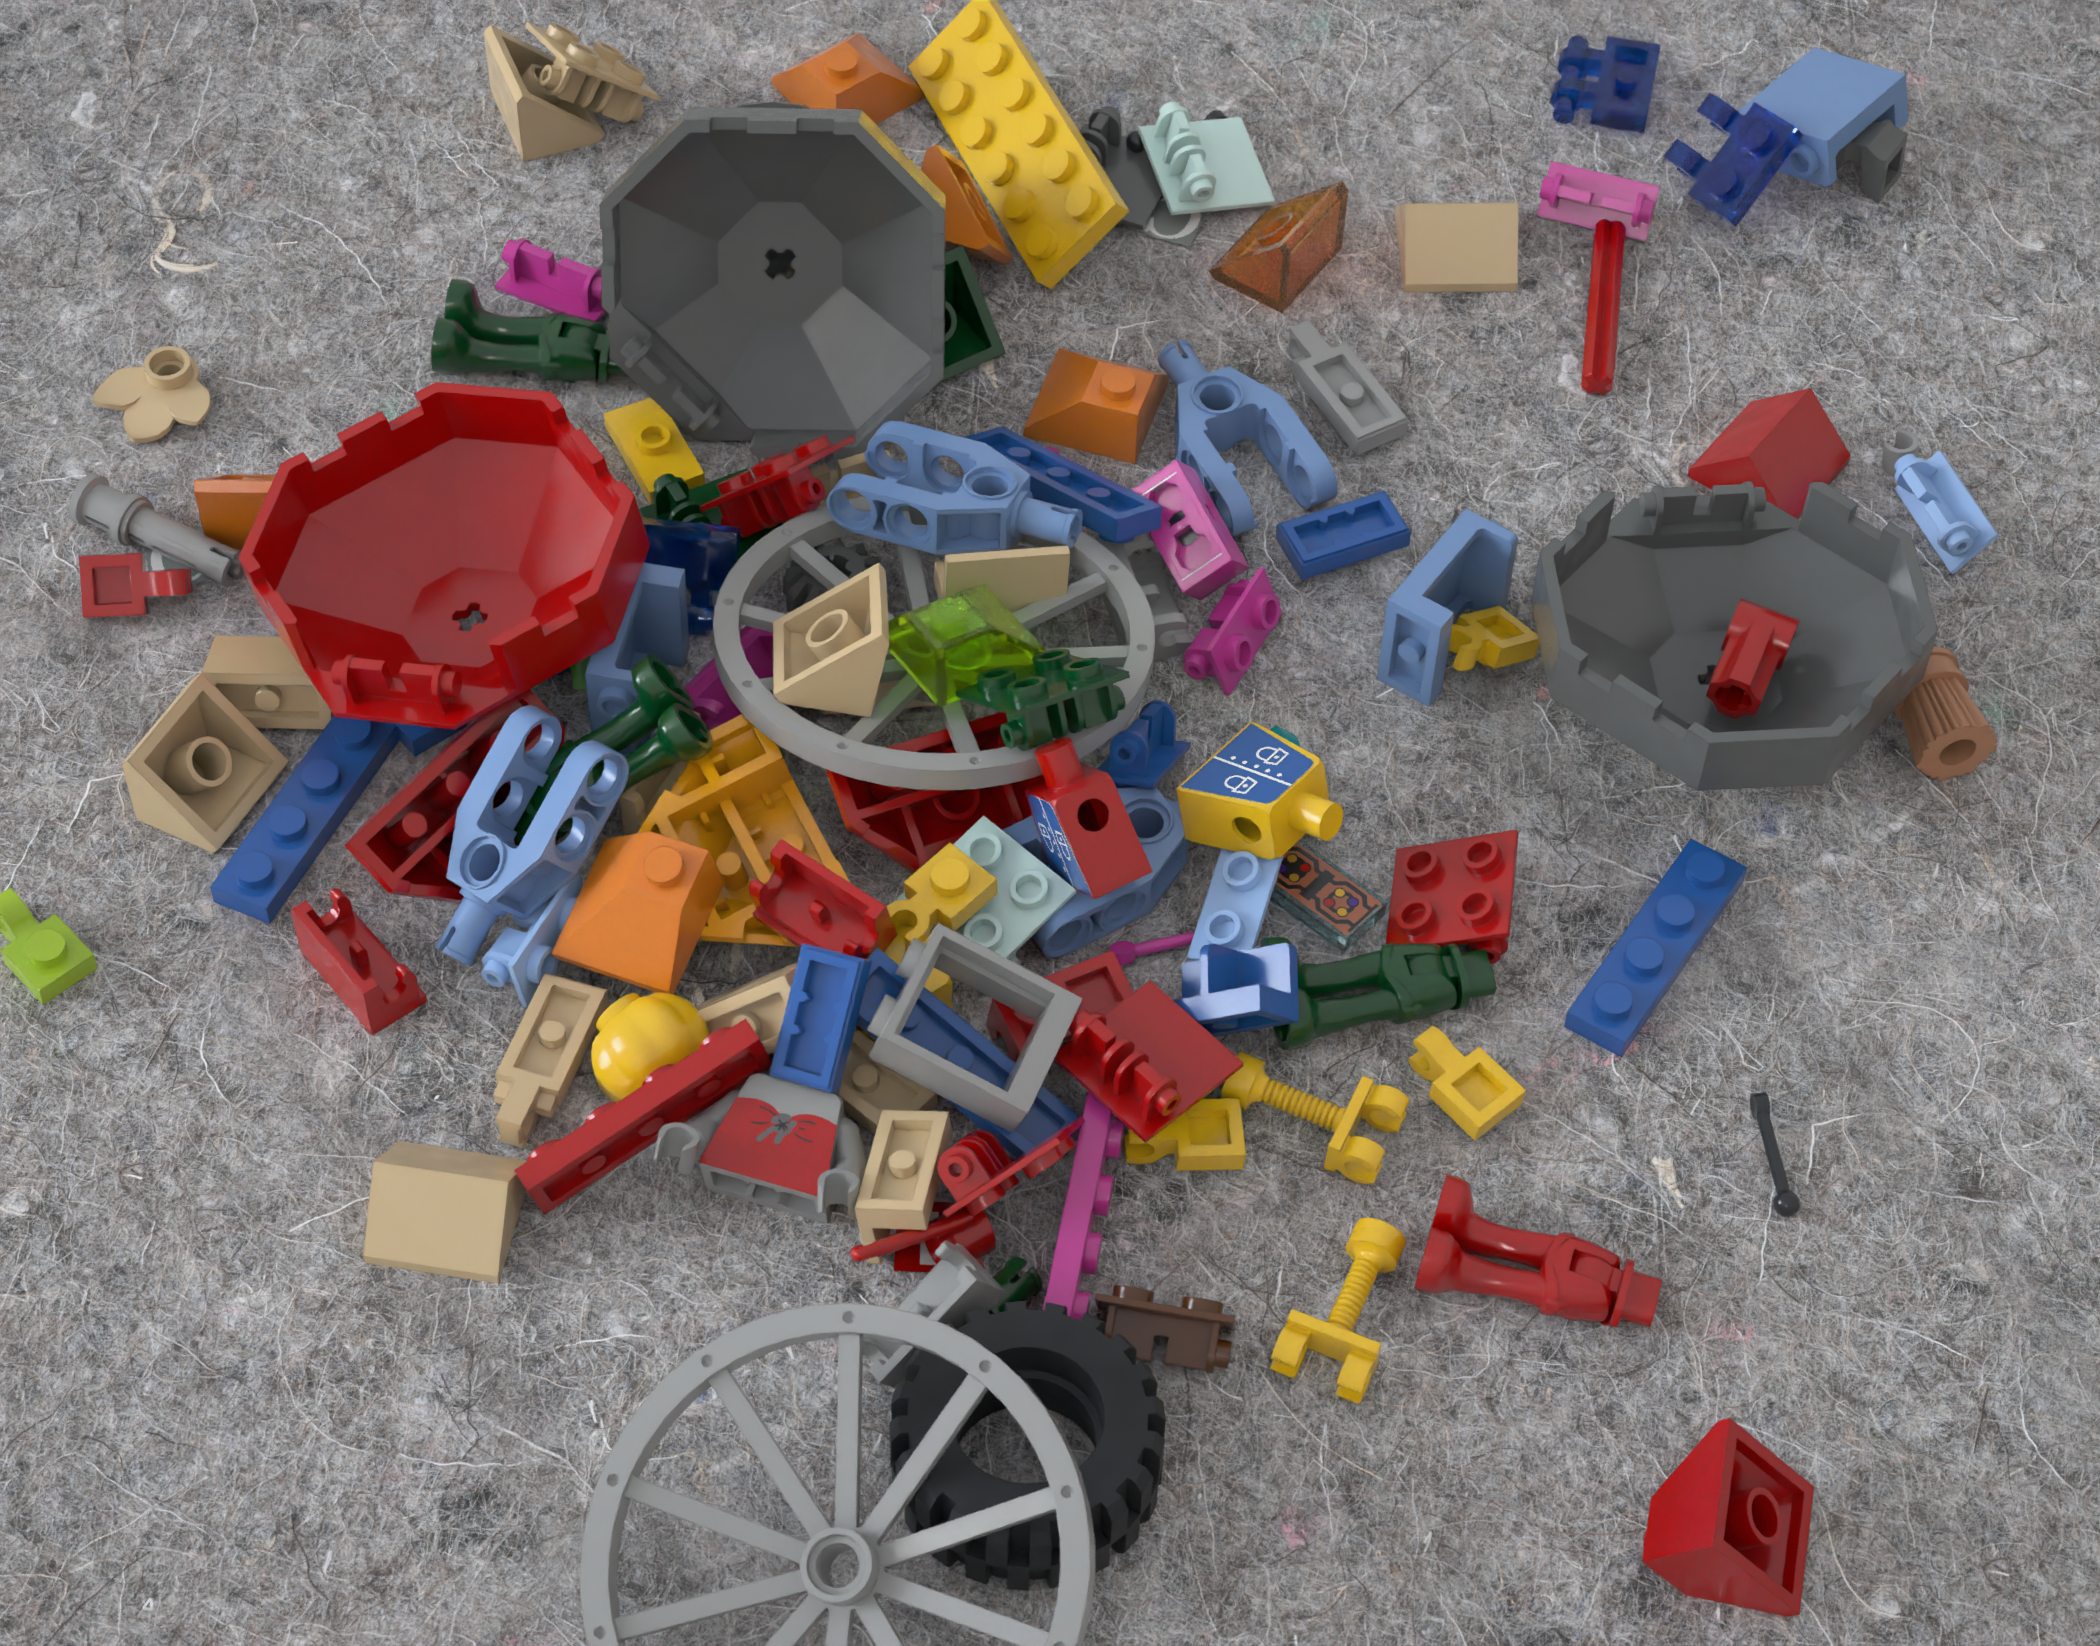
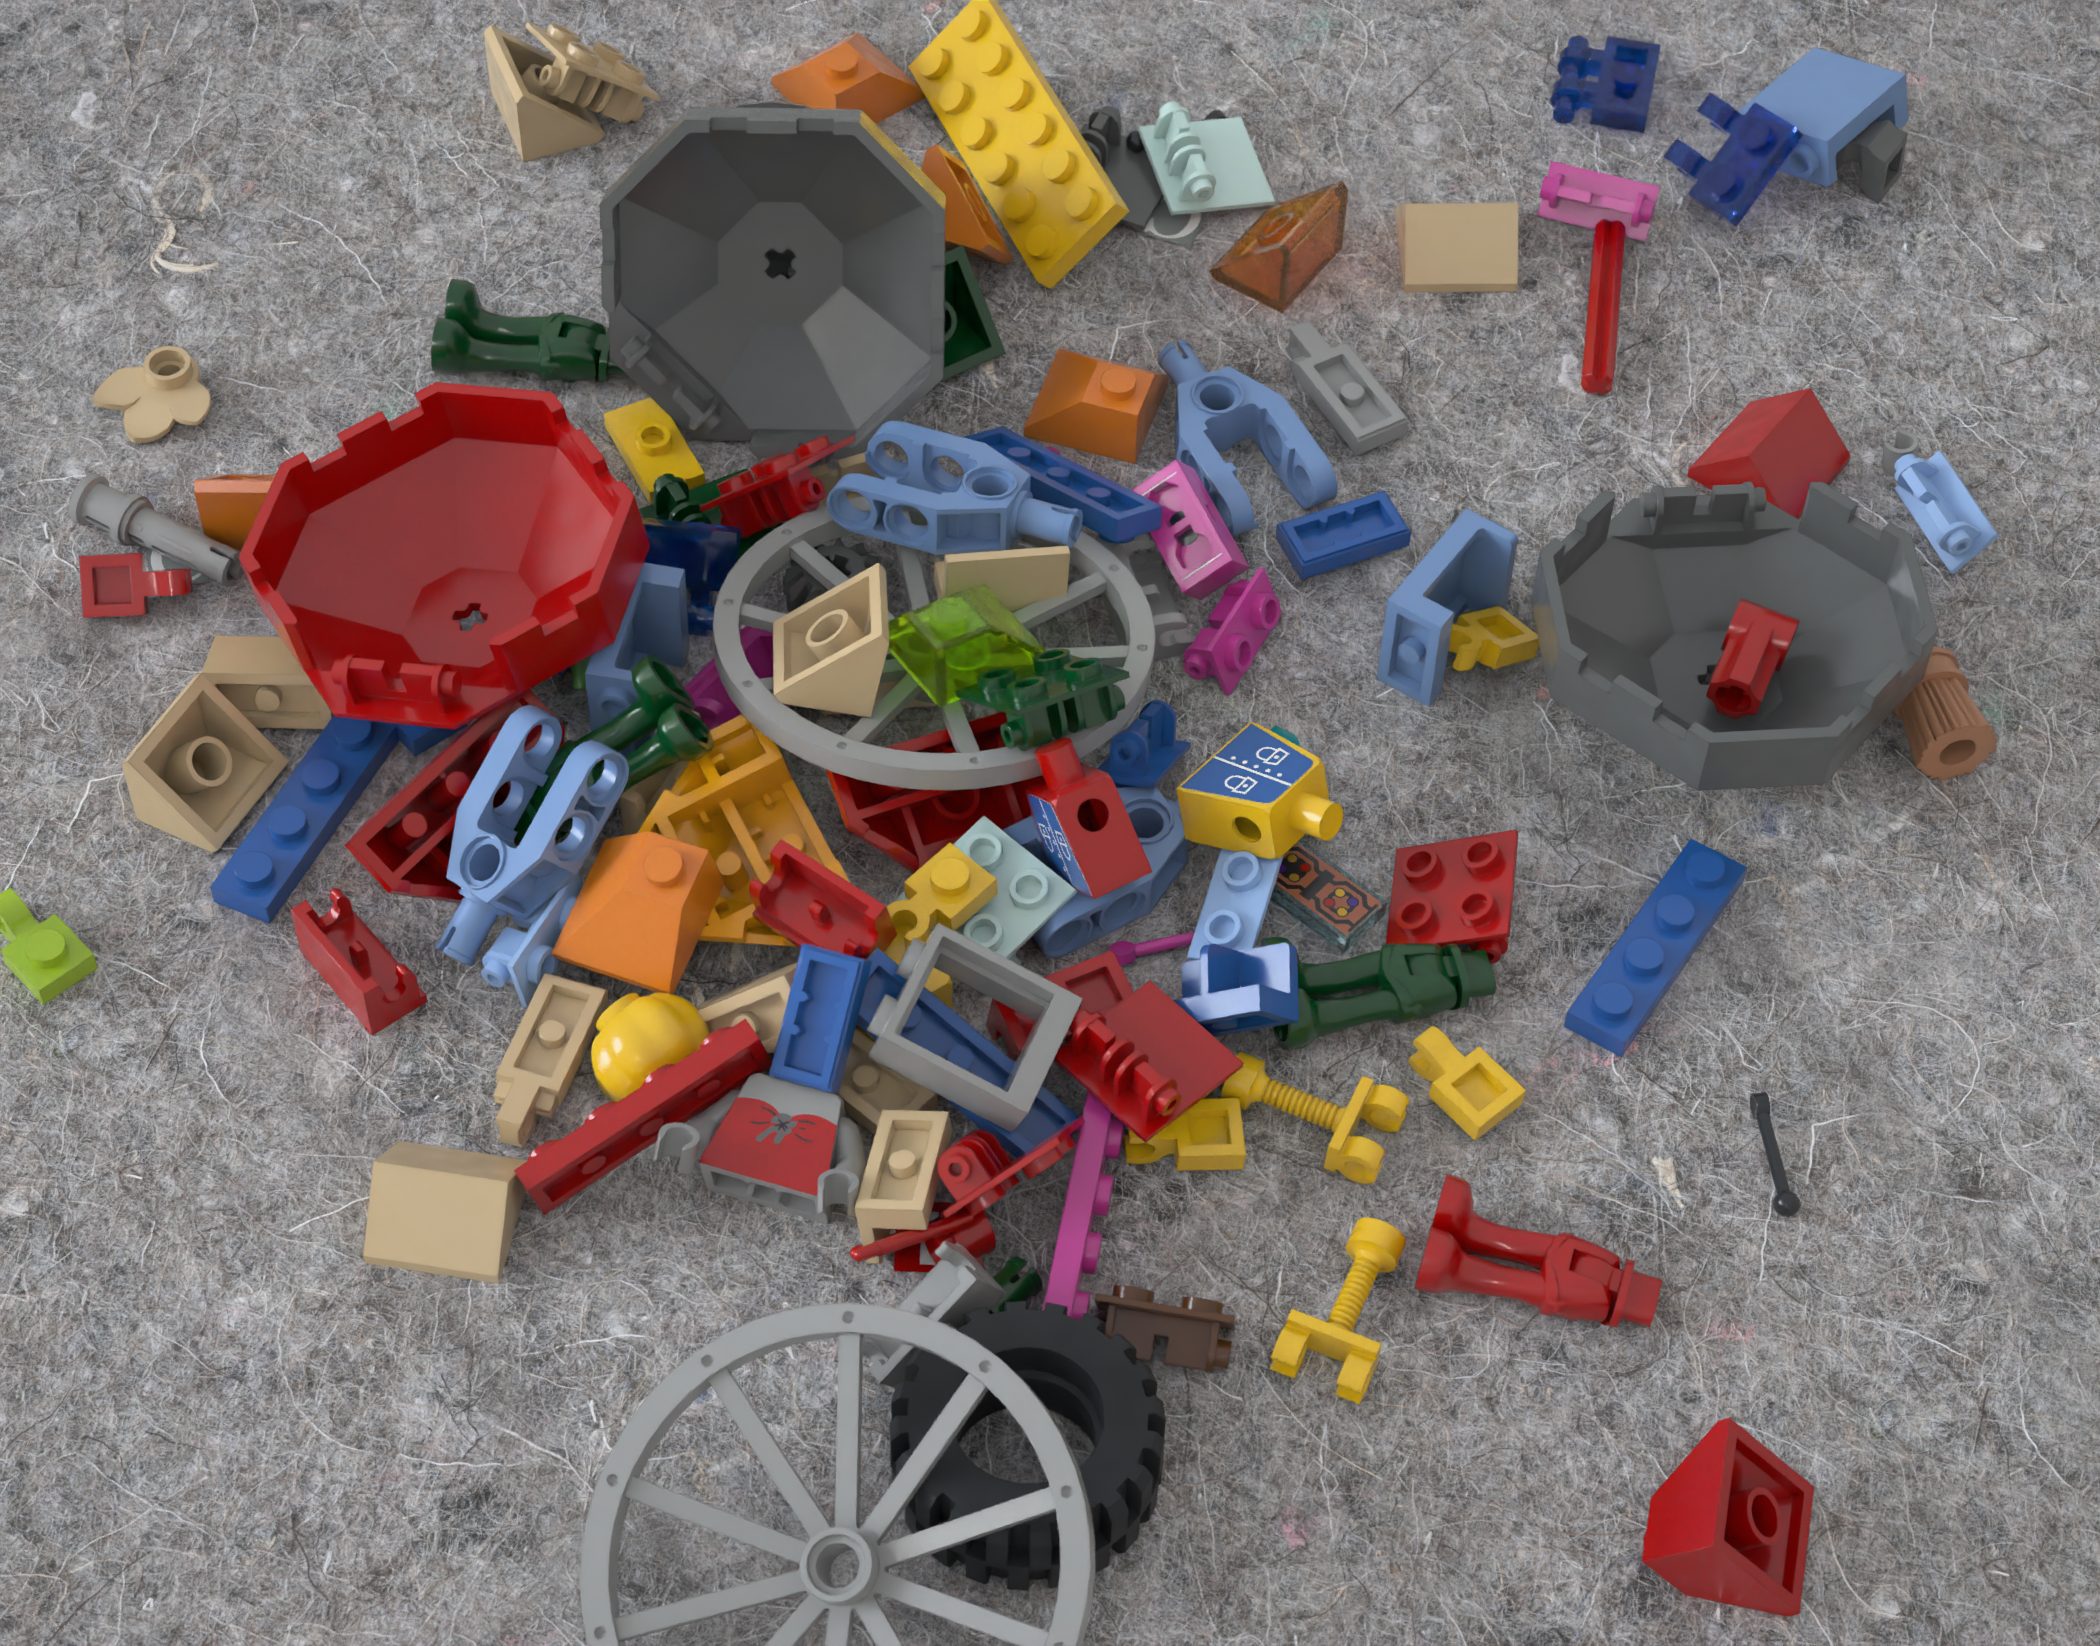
dark pink hinge [495,238,607,322] -> none

